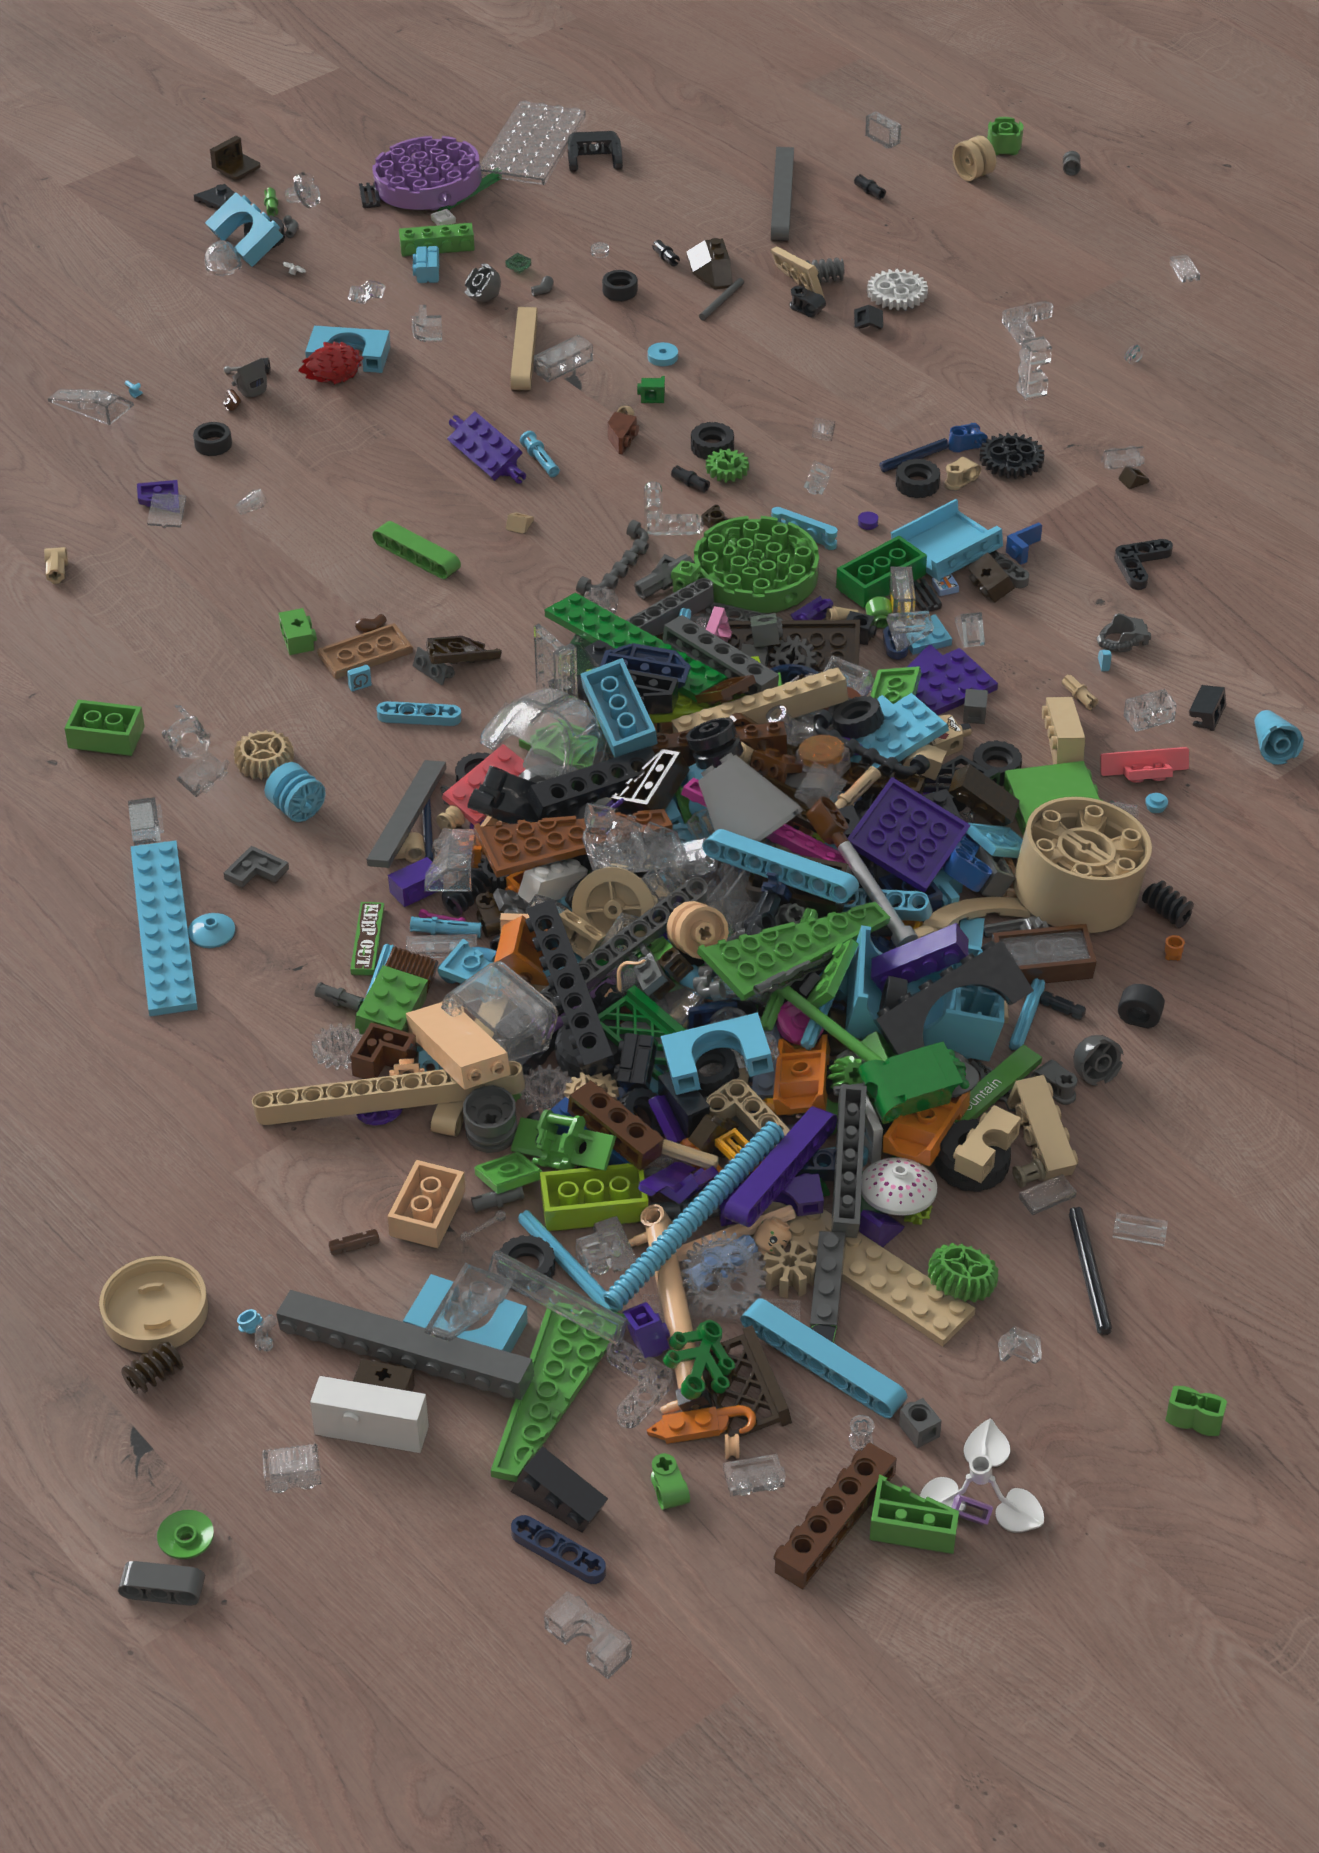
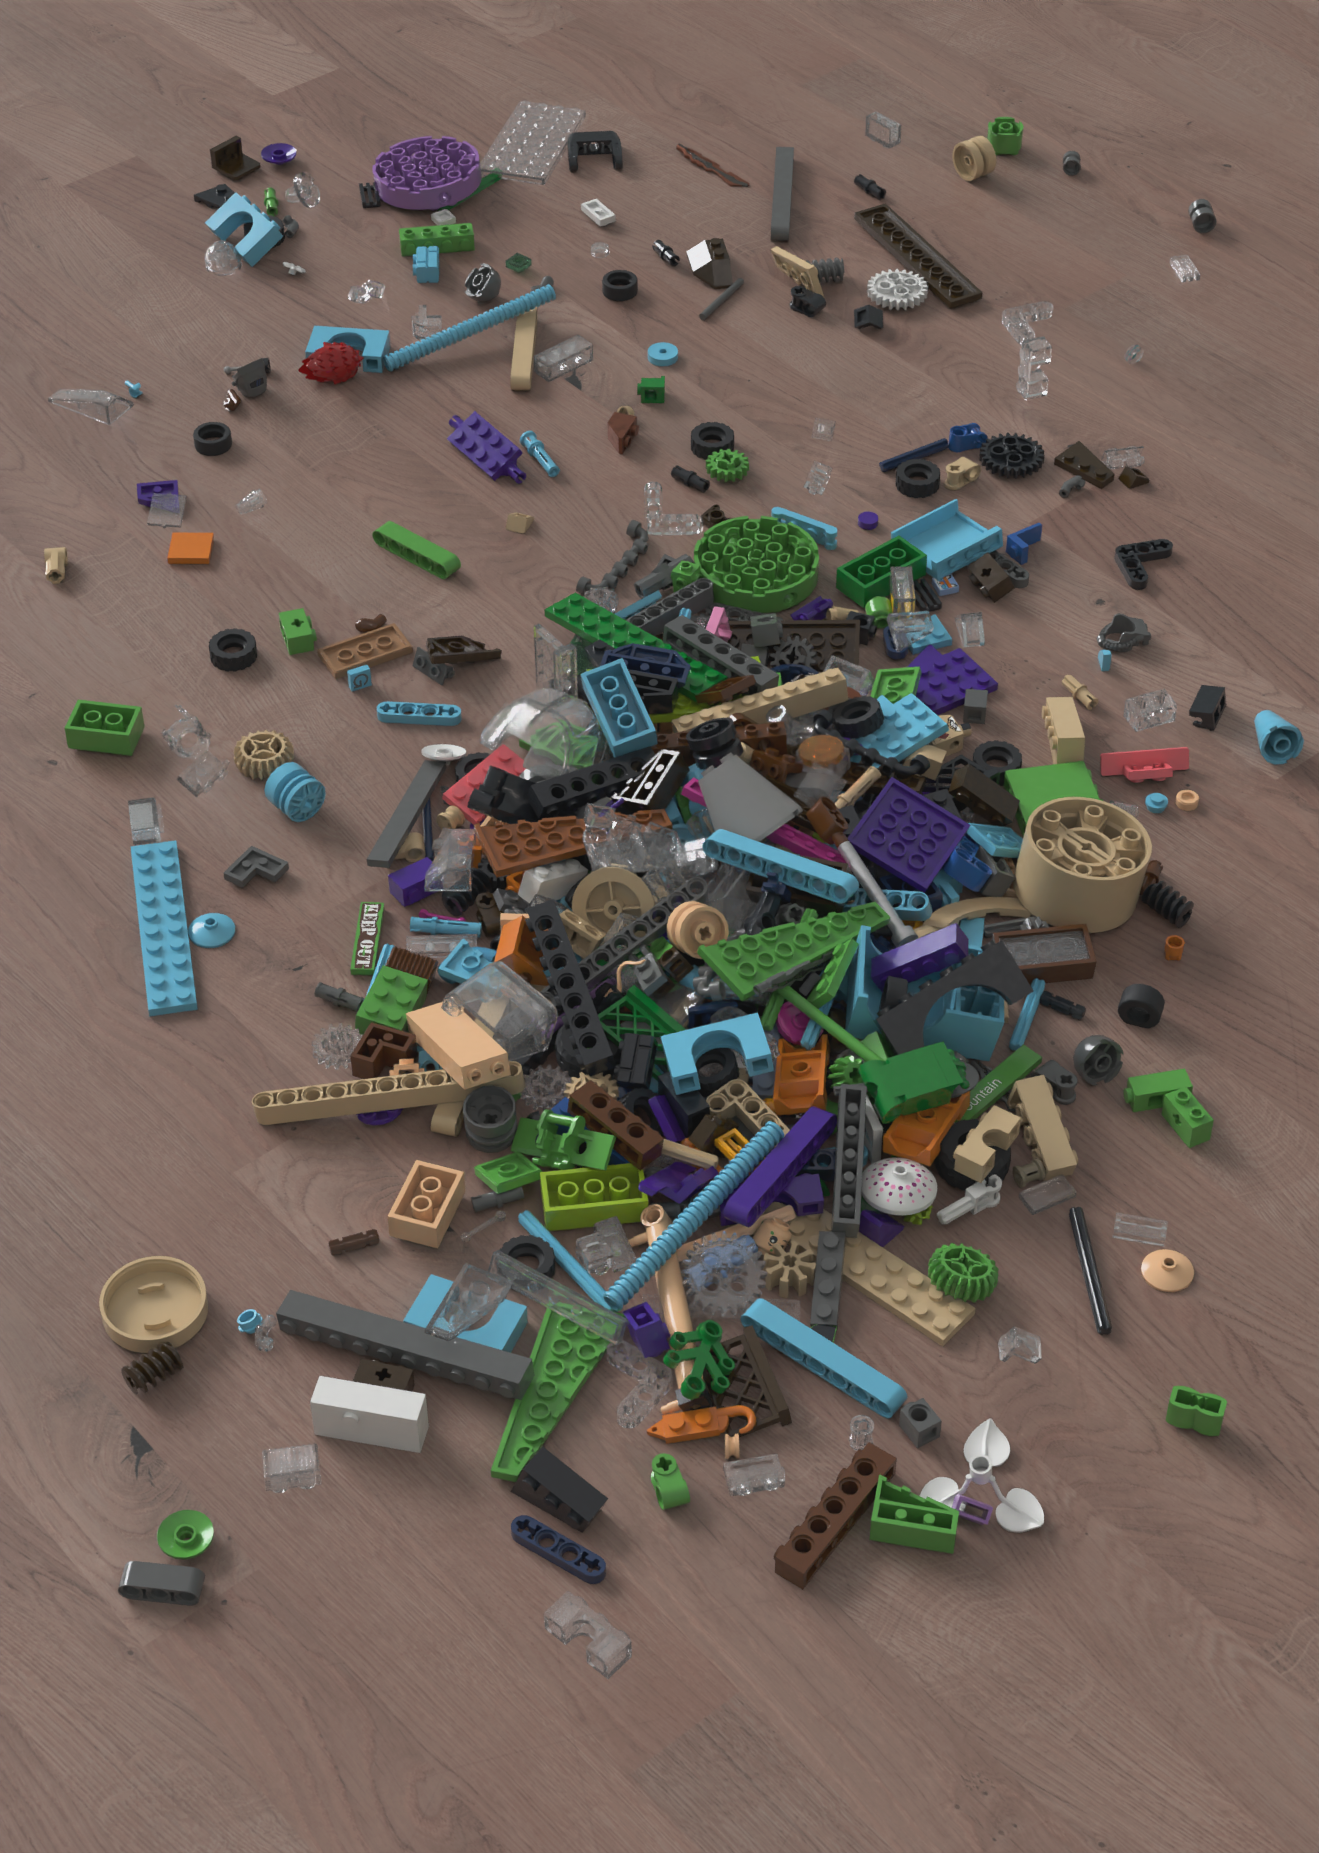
none -> orange tile [167,532,214,564]
none -> black tyre [209,628,258,672]
none -> dark purple dish [261,143,296,165]
none -> medium azure piece [383,284,556,372]
none -> white dish [421,744,466,765]
none -> white plate [581,199,616,227]
none -> medium azure tile [615,590,662,620]
none -> copper sword [676,143,749,187]
none -> dark brown plate [854,203,983,309]
none -> white connector [937,1175,1002,1224]
none -> dark brown wing [1054,441,1115,489]
none -> dark grey arm [1059,475,1086,498]
none -> bright green brick [1123,1068,1193,1112]
none -> reddish brown axle [1139,860,1163,895]
none -> light nougat dish [1141,1249,1194,1292]
none -> bright green brick [1161,1086,1214,1148]
none -> light nougat tile [1176,790,1199,811]
none -> dark grey wheel [1188,199,1217,233]

